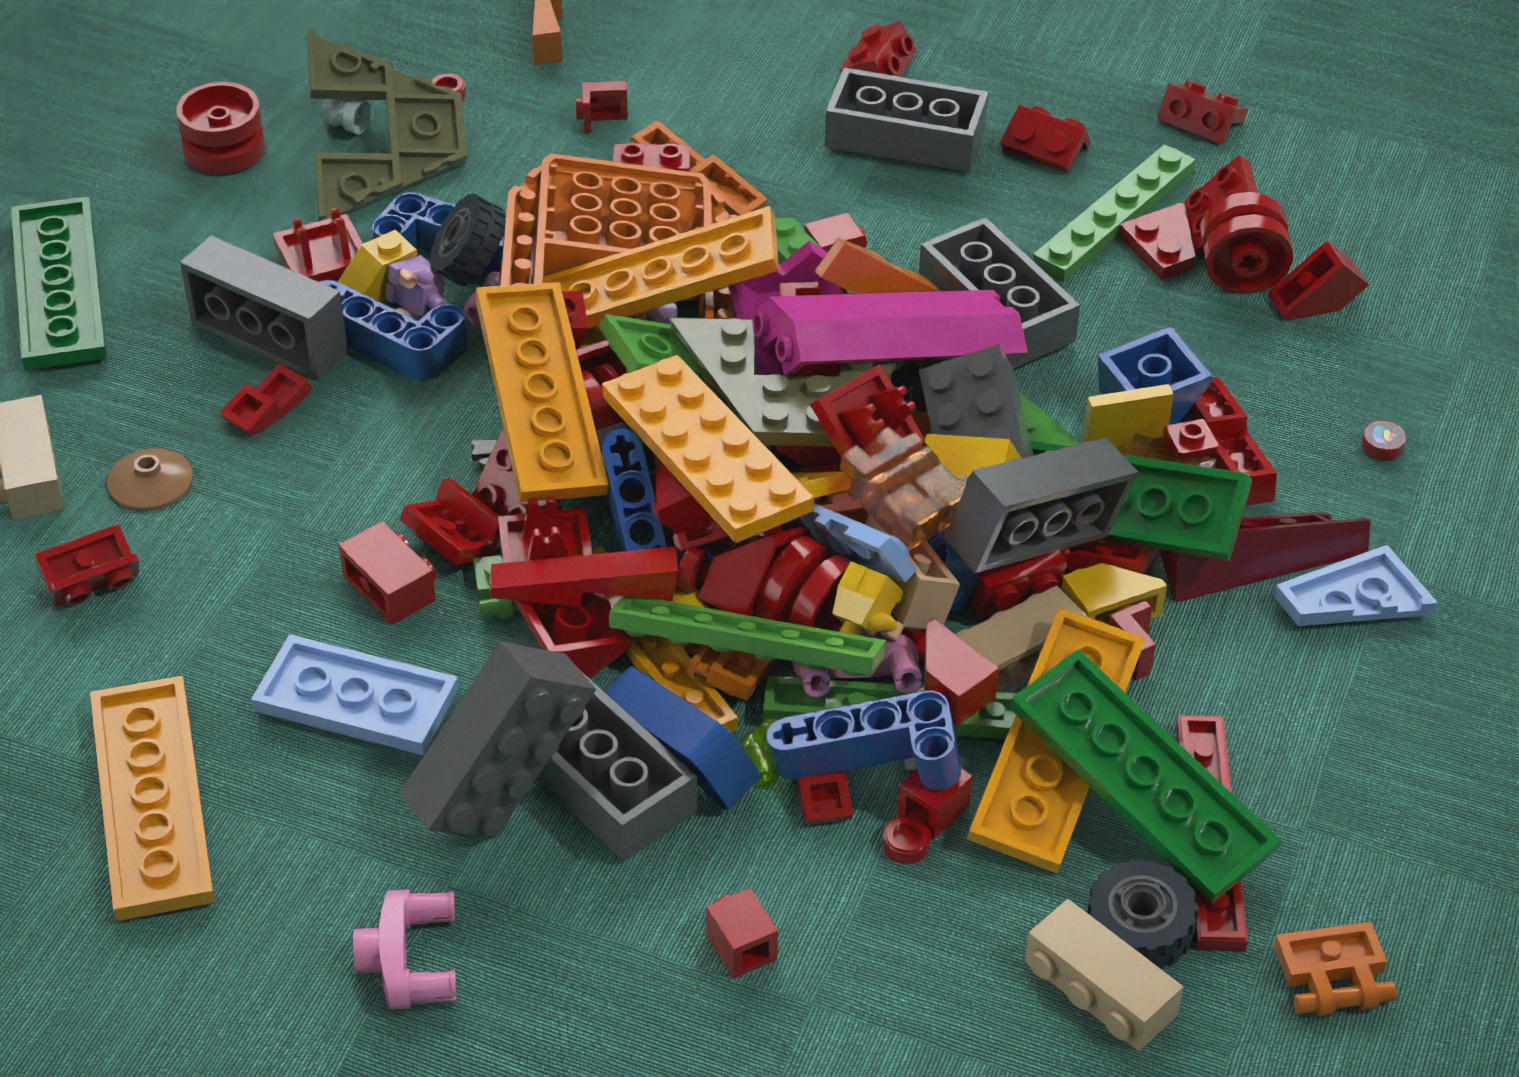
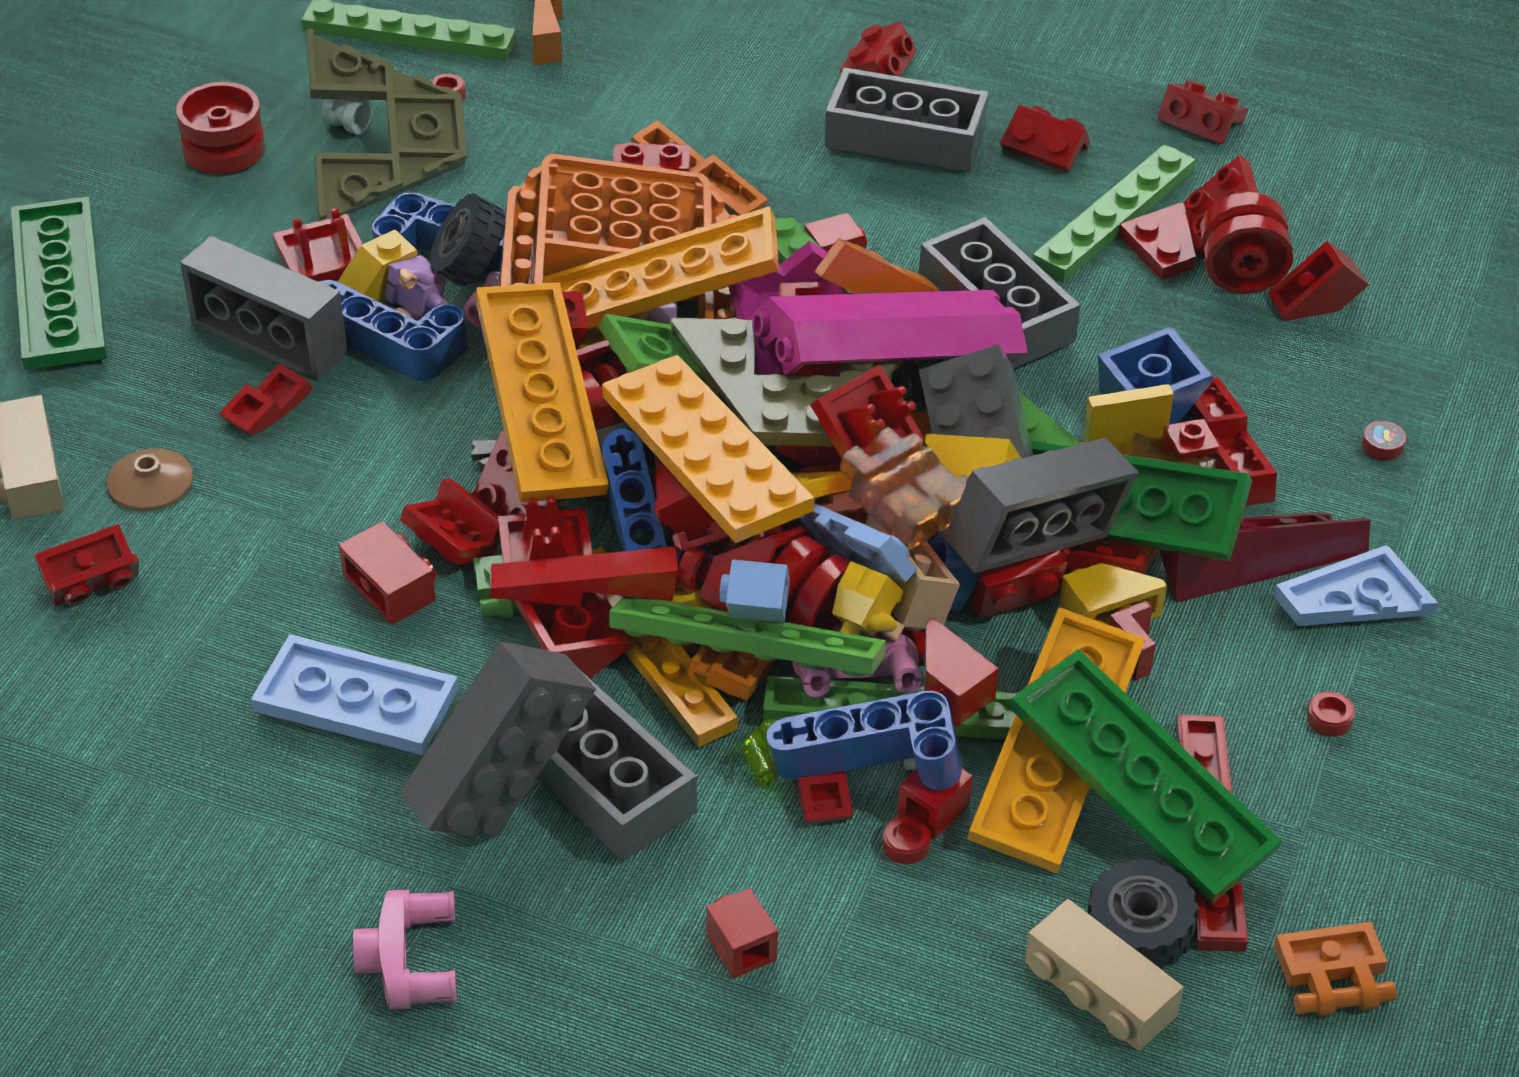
light orange plate [90,676,215,921] -> none
red bracket [575,81,628,133] -> none
blue beam [604,666,761,811] -> none
tan brick [955,586,1089,692] -> none
none -> bright green plate [301,0,517,61]
none -> light blue brick [720,560,790,623]
none -> red tile [1306,692,1355,737]

